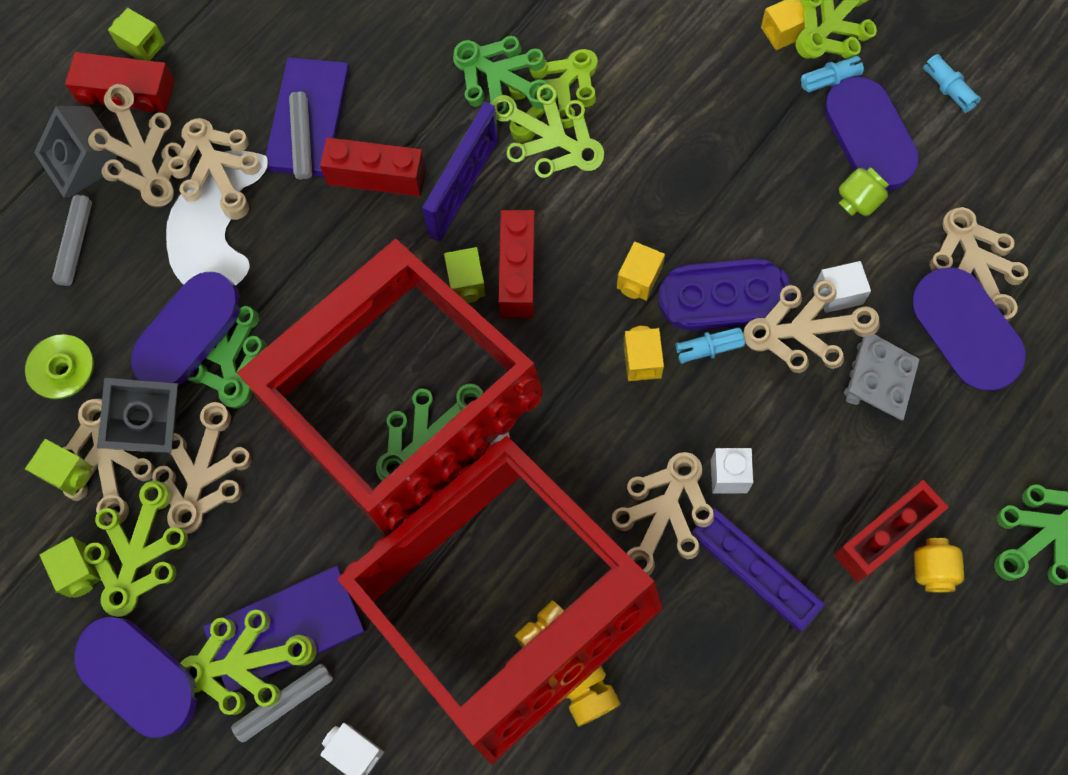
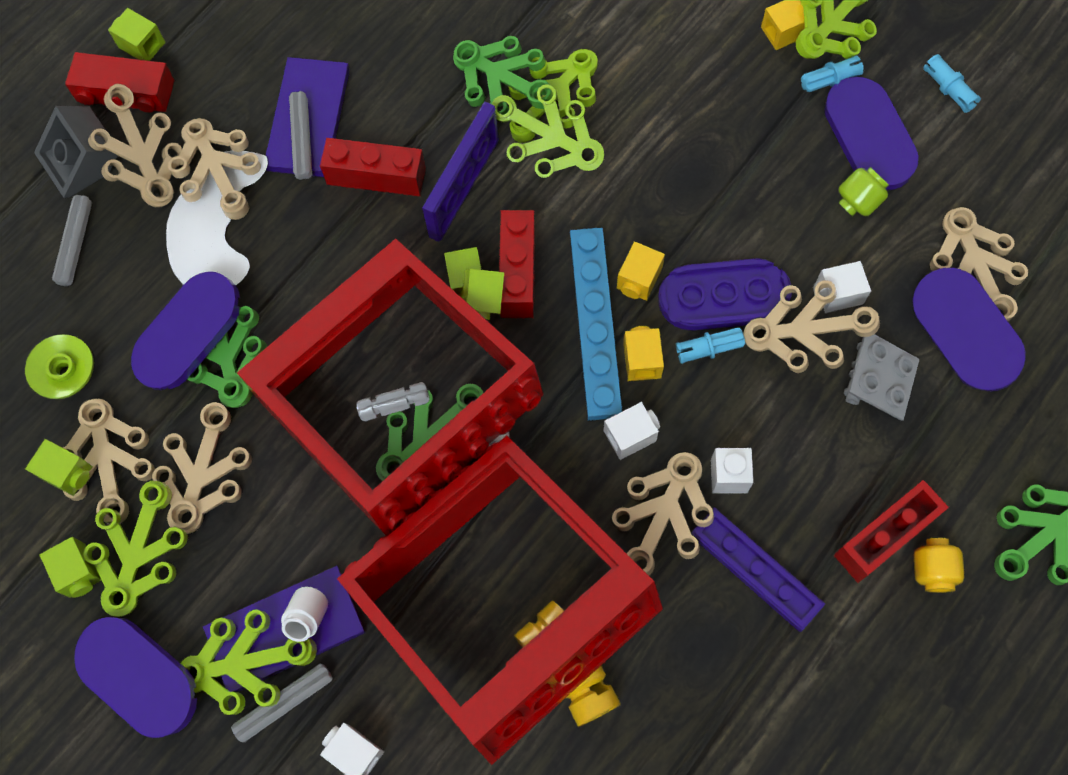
dark grey slope [97,378,179,453] -> none
none -> white brick [281,587,328,642]
none -> light grey axle [356,382,429,421]
none -> lime brick [462,269,504,320]
none -> dark azure plate [570,228,622,420]
none -> white brick [604,402,660,460]

